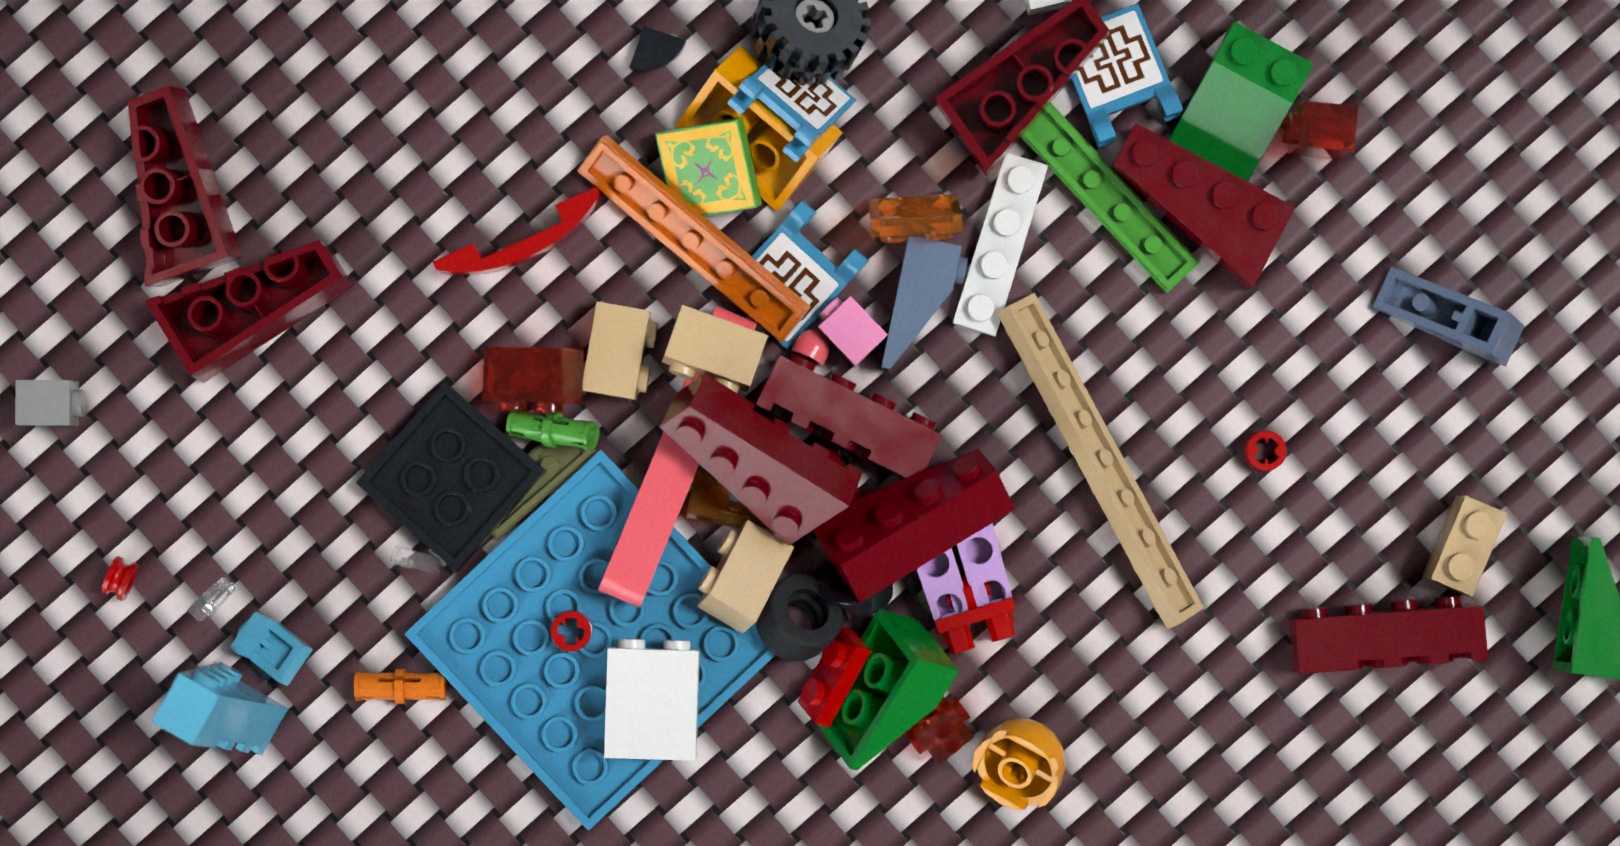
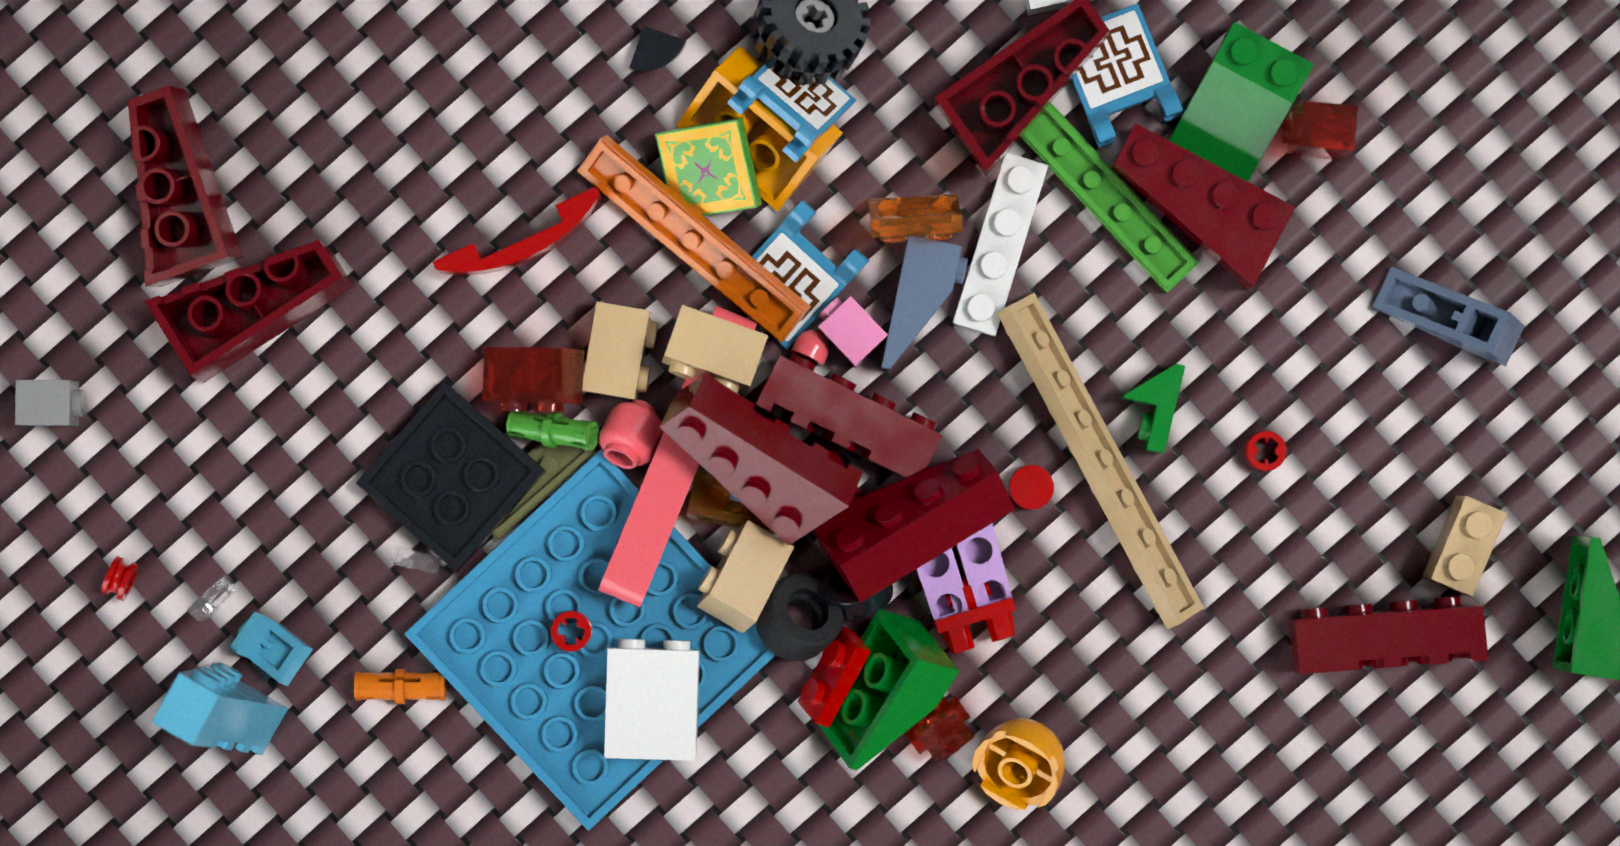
none -> coral head [598,400,664,469]
none -> red tile [1008,465,1054,510]
none -> green slope [1119,364,1185,454]

